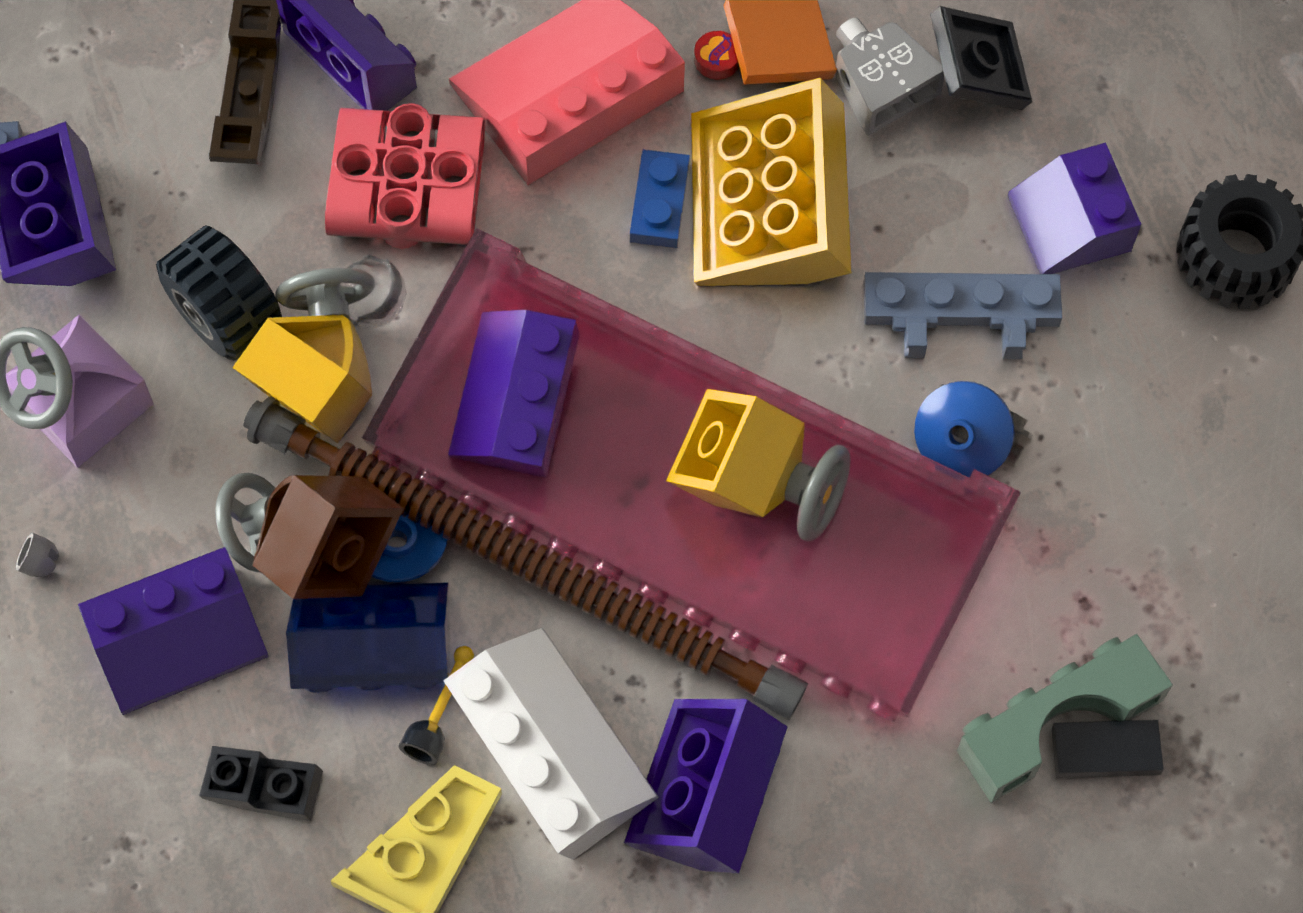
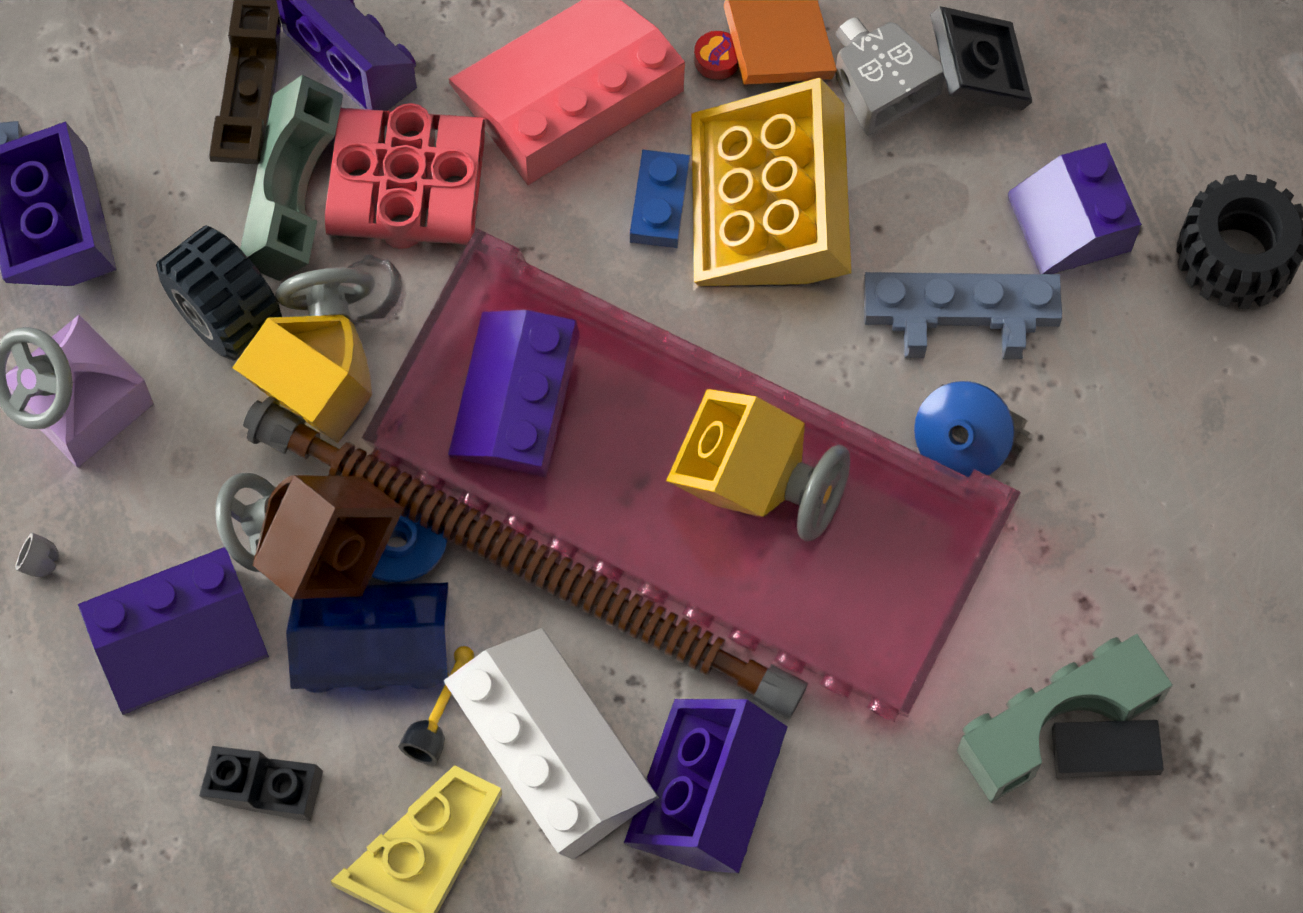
none -> sand green arch [240,75,343,281]

